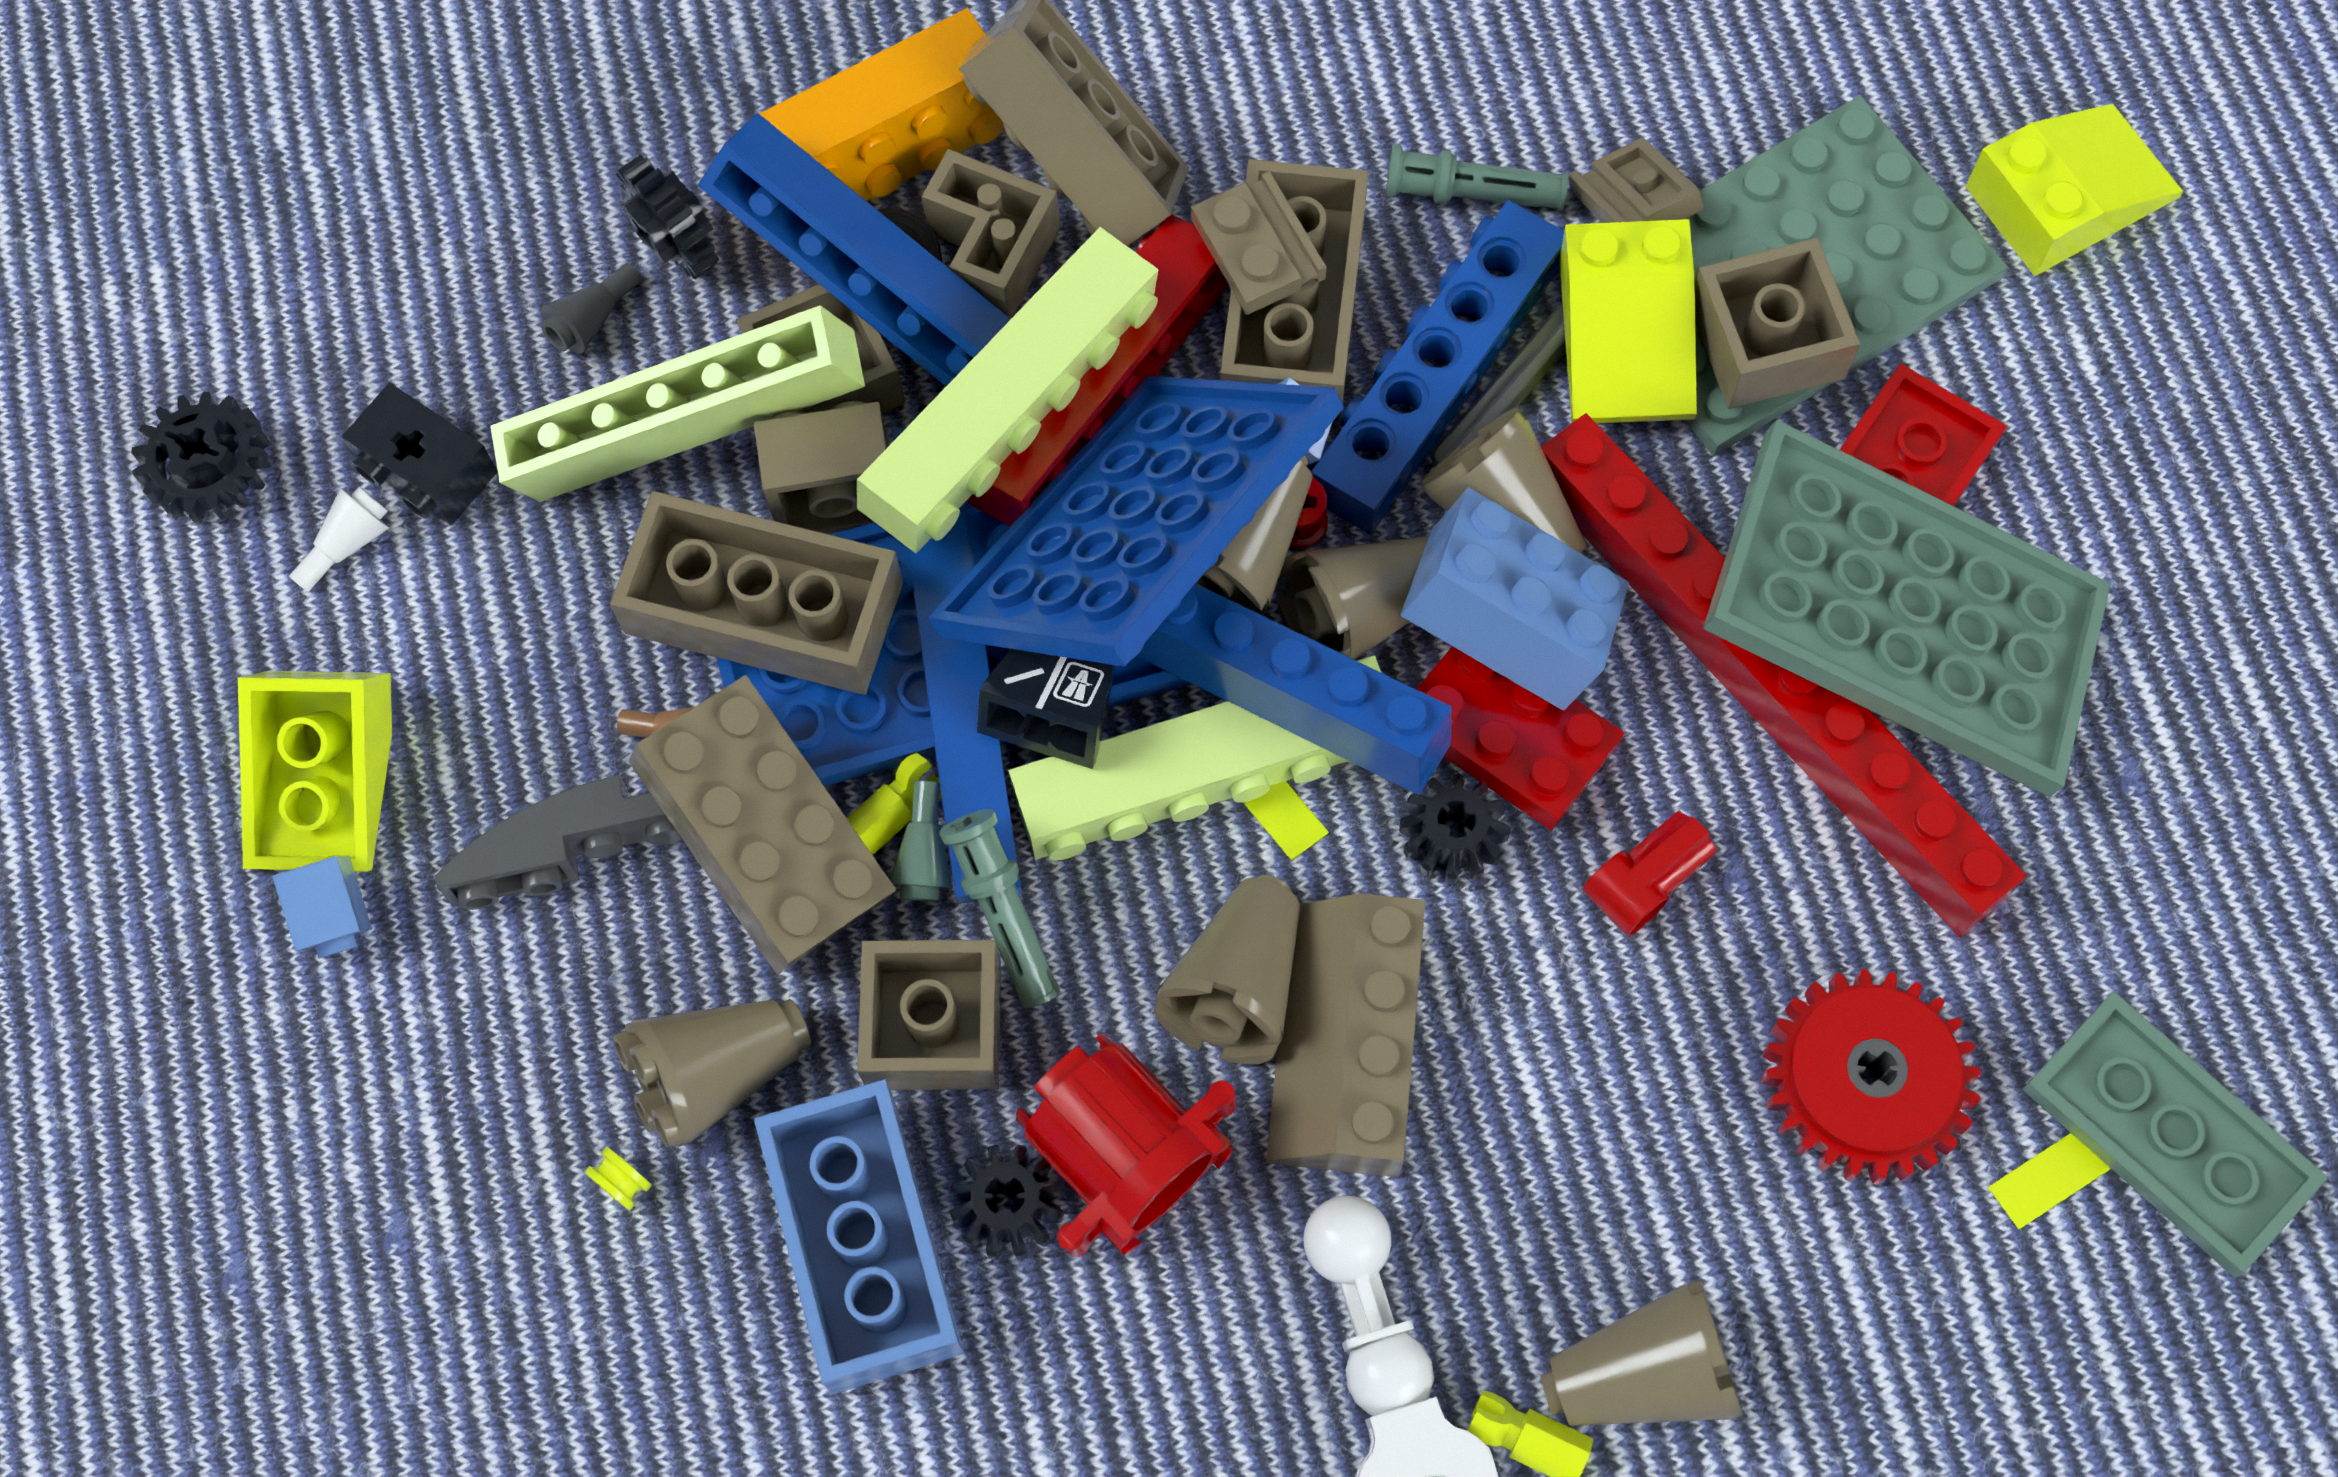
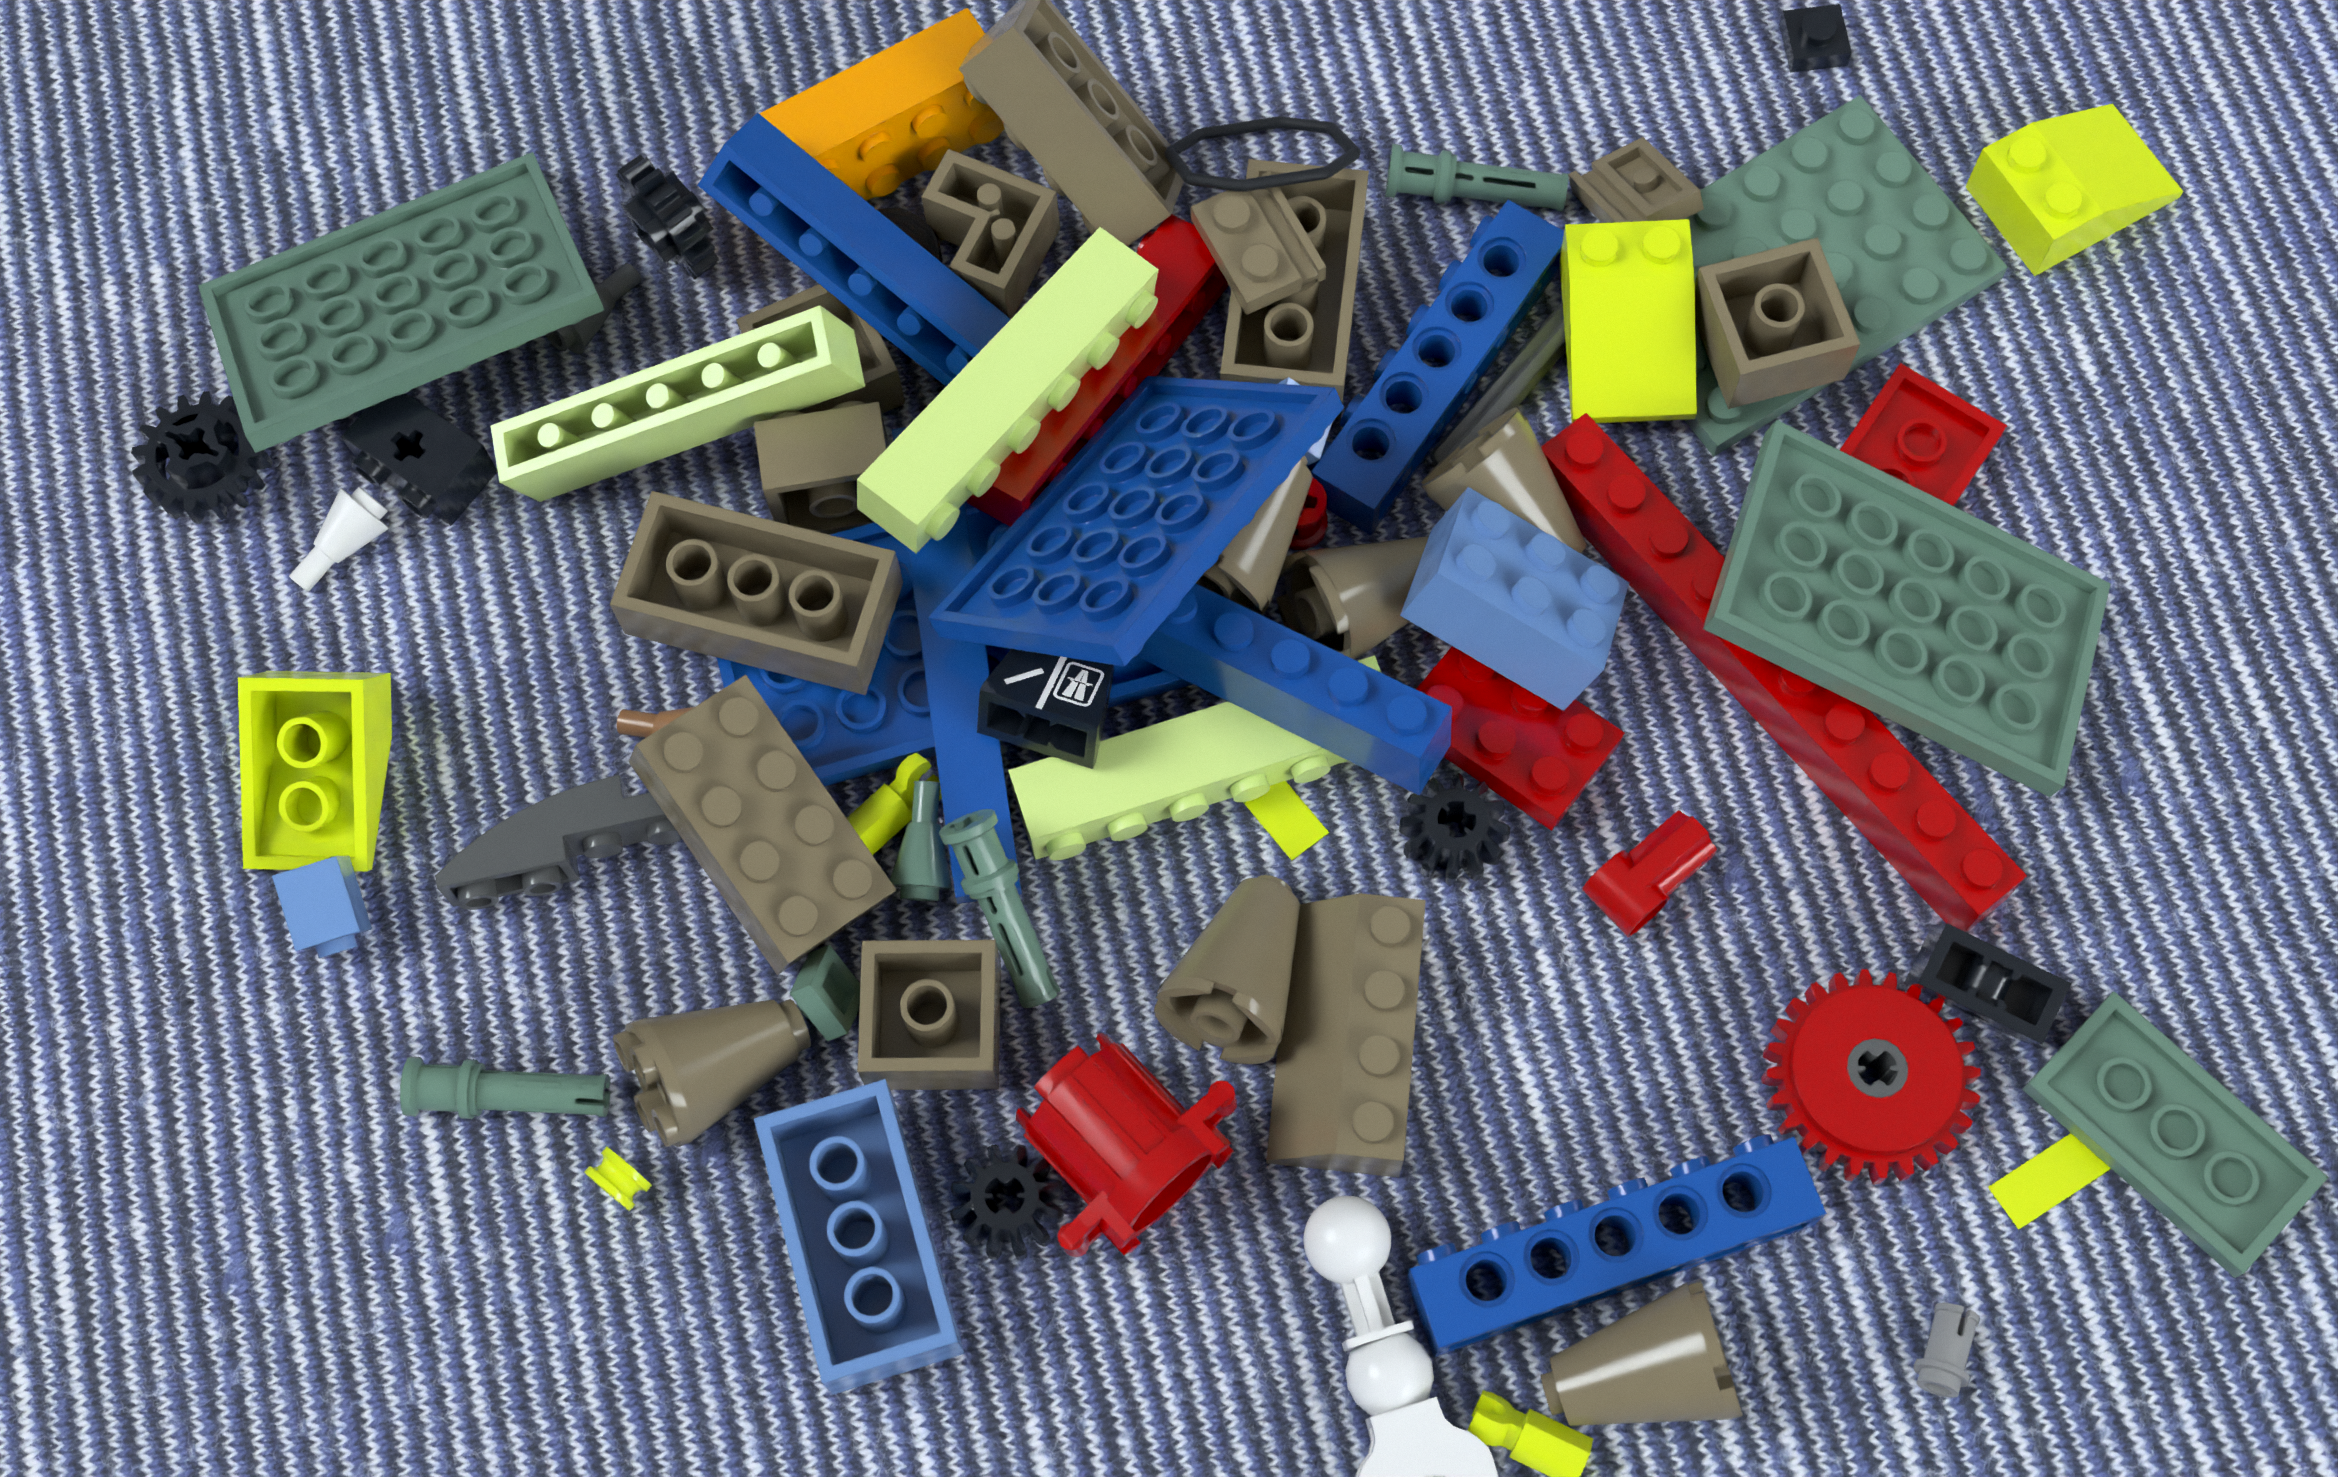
none -> sand green plate [198,152,604,453]
none -> sand green pin [400,1056,611,1119]
none -> sand green plate [789,944,860,1042]
none -> black piece [1164,116,1360,192]
none -> blue brick [1406,1134,1827,1358]
none -> black plate [1779,4,1852,73]
none -> black brick [1904,923,2072,1044]
none -> light grey pin [1913,1303,1980,1398]

